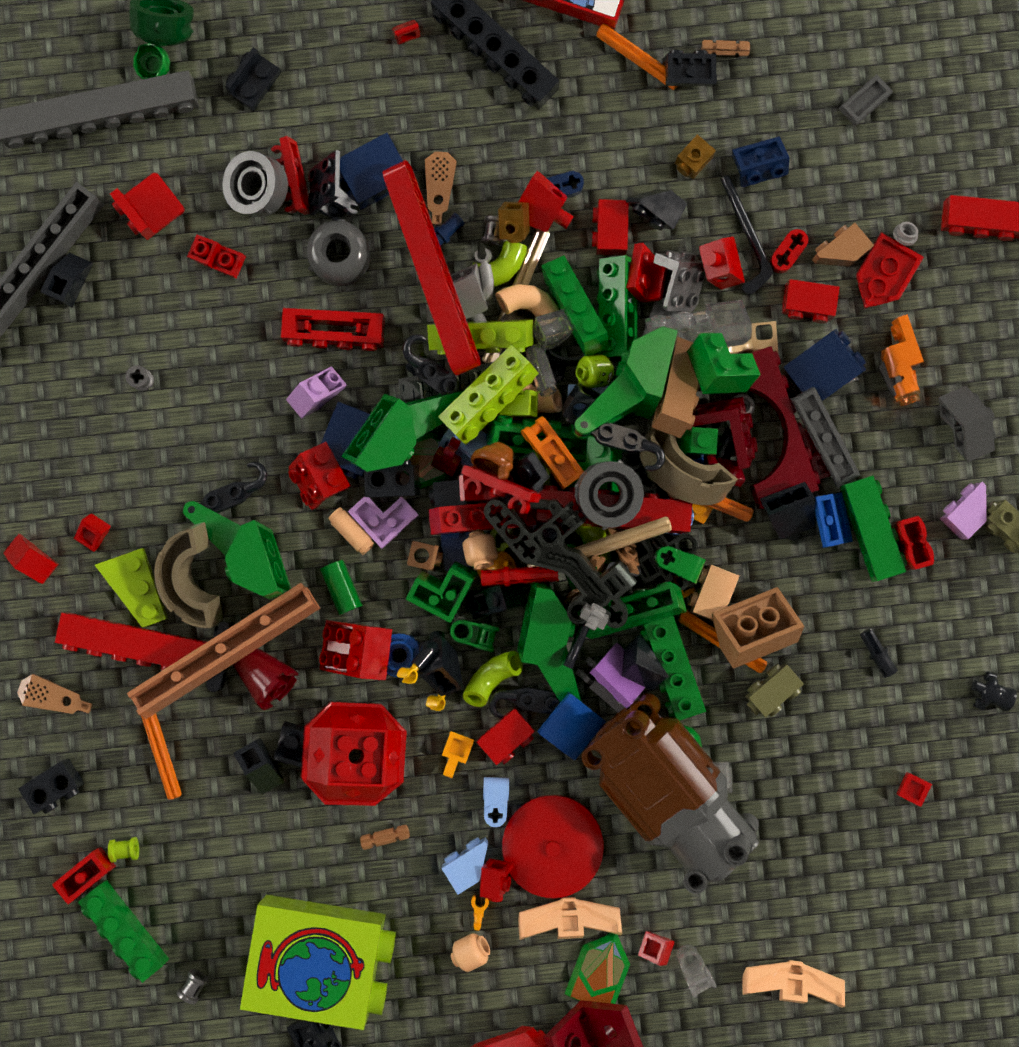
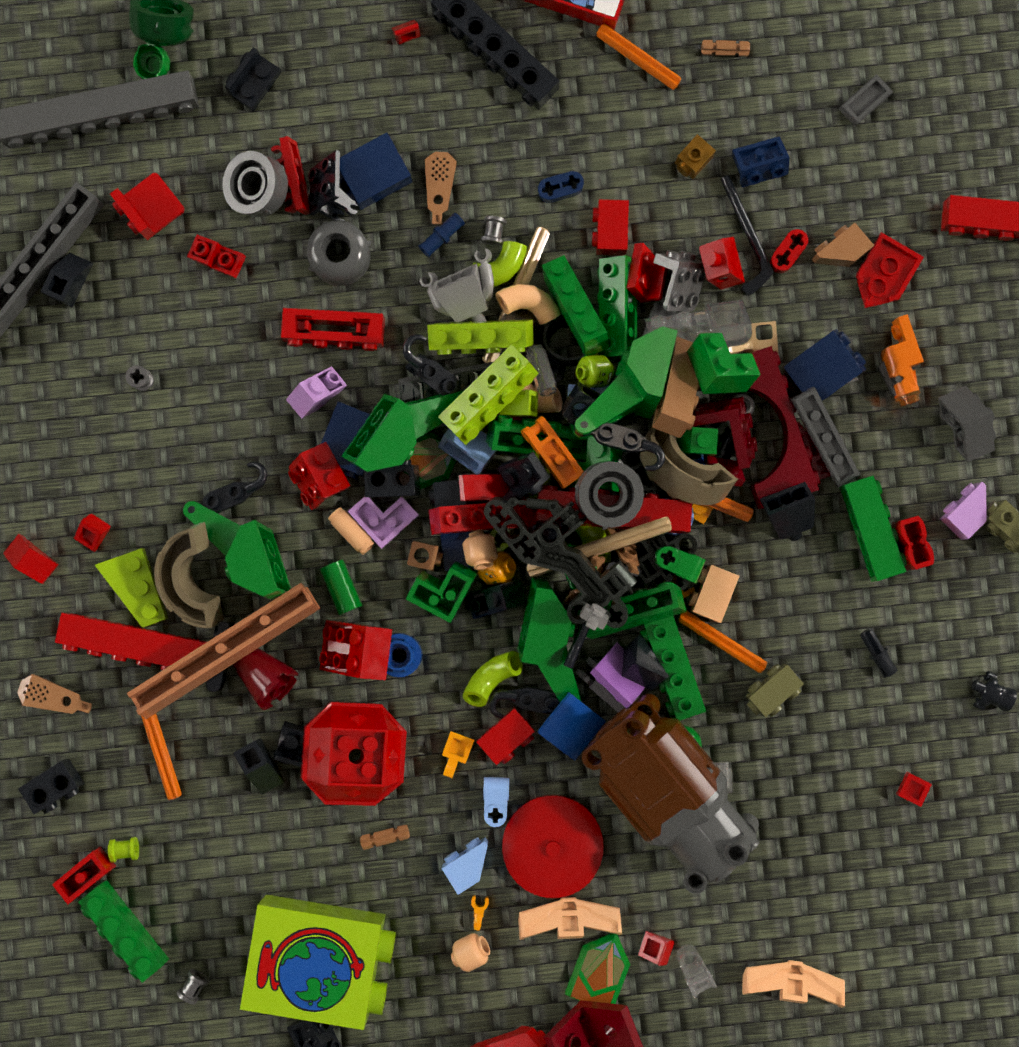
red beam [382,160,481,376] -> none
black torso [397,631,464,711] -> none
dark red plate [431,436,462,477] -> none
green piece [450,619,500,652] -> none
red plate [461,465,542,514] -> none
dark orange hat [471,442,514,480] -> none
red brick [480,858,514,902] -> none
red pin [481,566,559,587] -> none
pearl gold brick [498,202,530,243] -> none
red torso [518,171,574,232] -> none
clear brick [533,309,573,351] -> none
black slope [626,189,688,231] -> none
black bracket [662,50,717,87] -> none
medium nougat slope [712,587,804,669] -> none
red brick [781,279,840,323] -> none
blue slope [815,493,853,548] -> none
light grey plate [893,222,918,246] -> none

